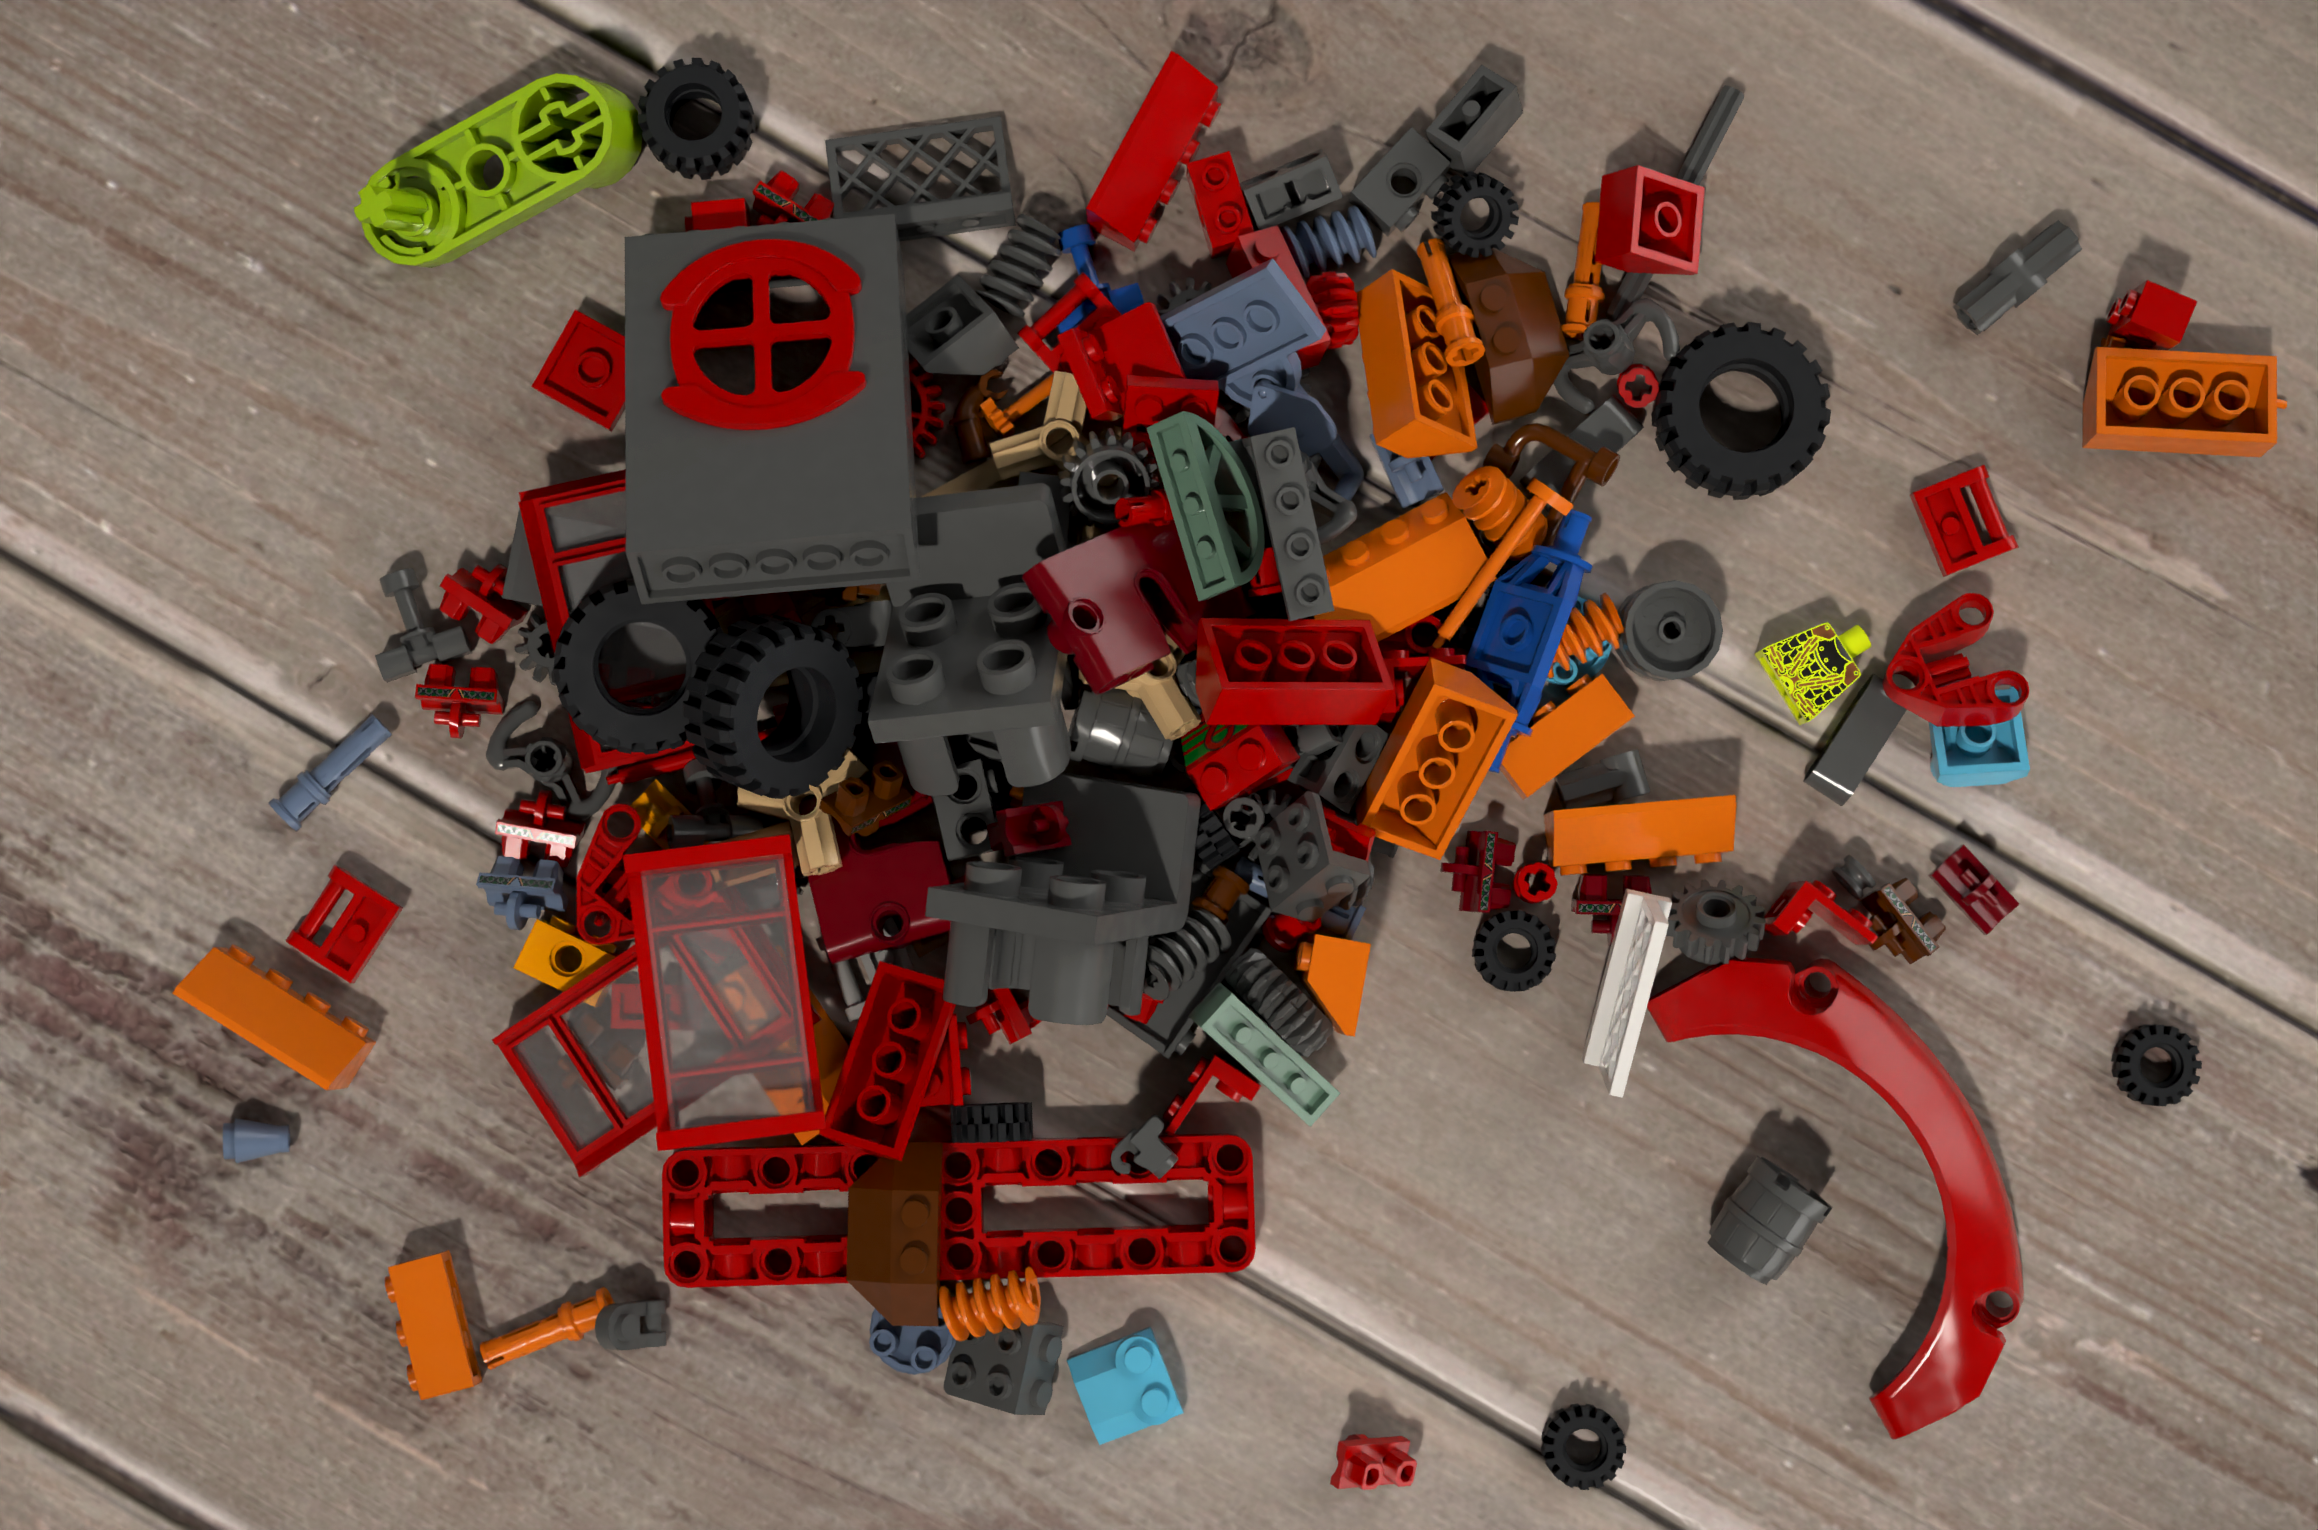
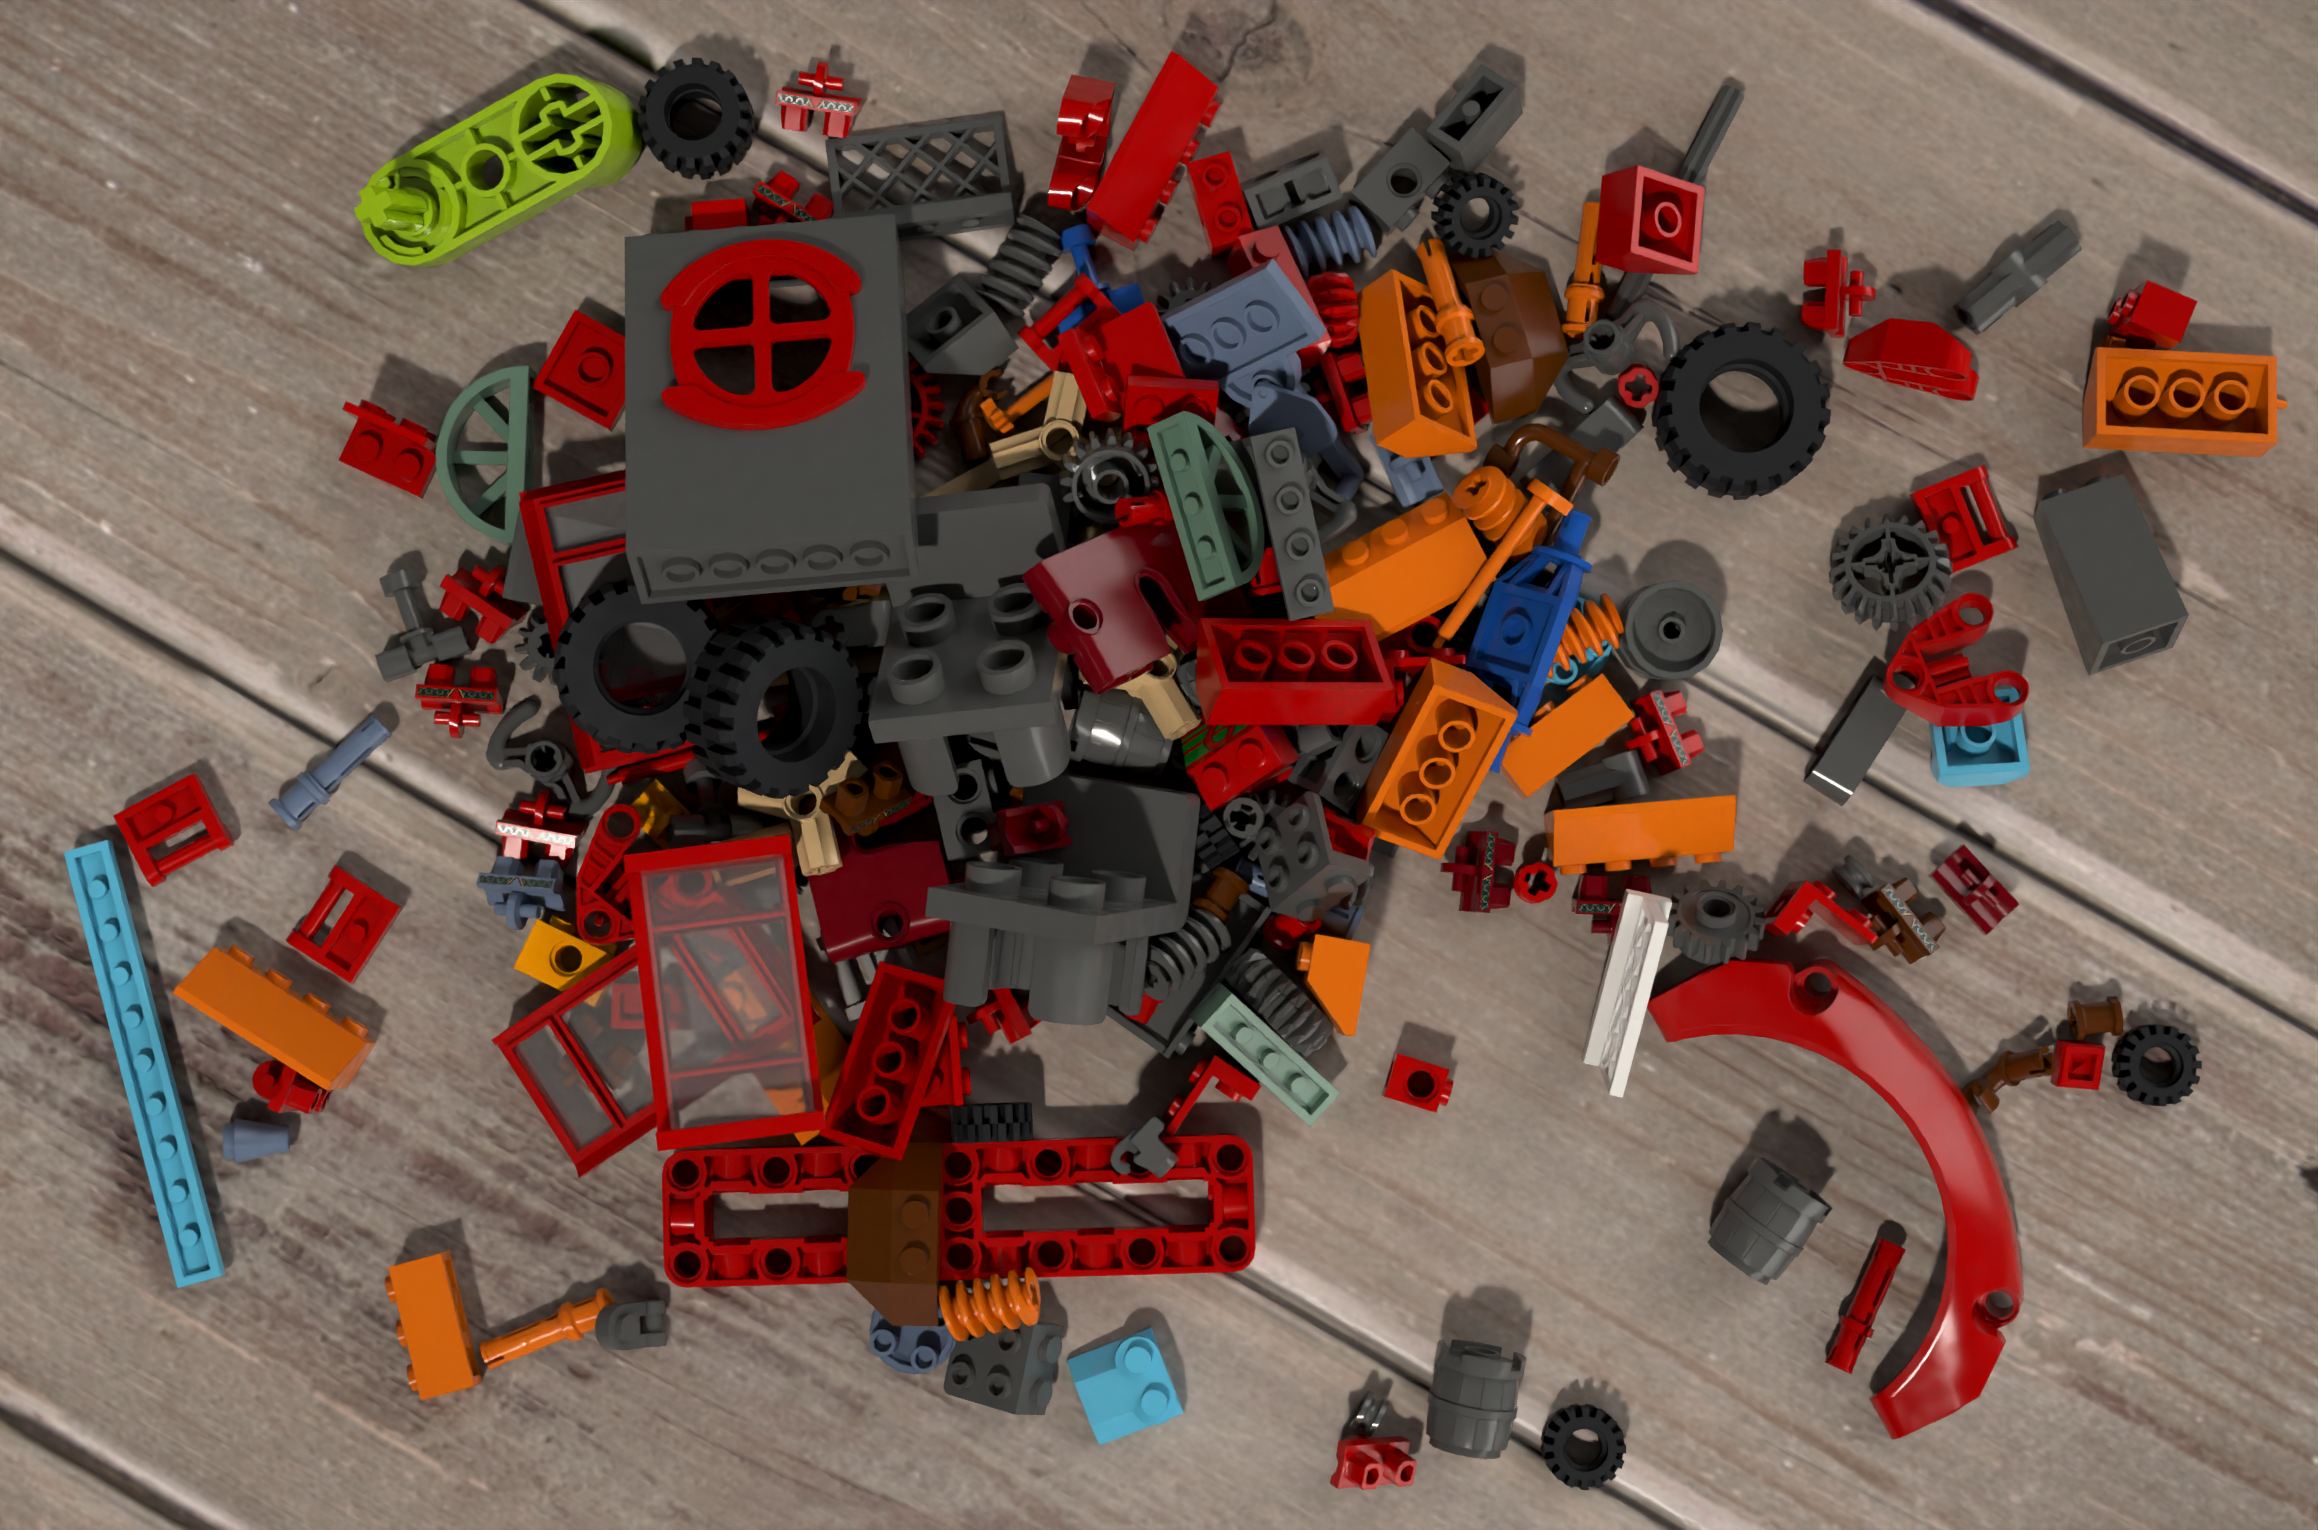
black tyre [1472,910,1556,992] -> none
torso [1754,622,1871,725] -> none
none -> medium azure plate [63,840,226,1288]
none -> red plate [113,773,234,887]
none -> red hips [252,1060,332,1114]
none -> red bracket [339,399,437,499]
none -> sand green window [436,365,536,547]
none -> red hips [775,61,862,138]
none -> red connector [1047,75,1116,211]
none -> red hips [1312,351,1372,436]
none -> dark grey bush [1350,1390,1389,1437]
none -> red brick [1382,1053,1454,1113]
none -> dark grey piece [1426,1339,1527,1459]
none -> red hips [1625,689,1704,776]
none -> red hips [1801,250,1876,338]
none -> red pin [1824,1238,1906,1374]
none -> dark grey gear [1829,513,1953,632]
none -> red connector [1842,318,1980,401]
none -> reddish brown piece [1961,1046,2055,1116]
none -> dark grey slope [2033,474,2189,675]
none -> red tile [2050,1039,2106,1090]
none -> reddish brown bush [2067,996,2123,1041]

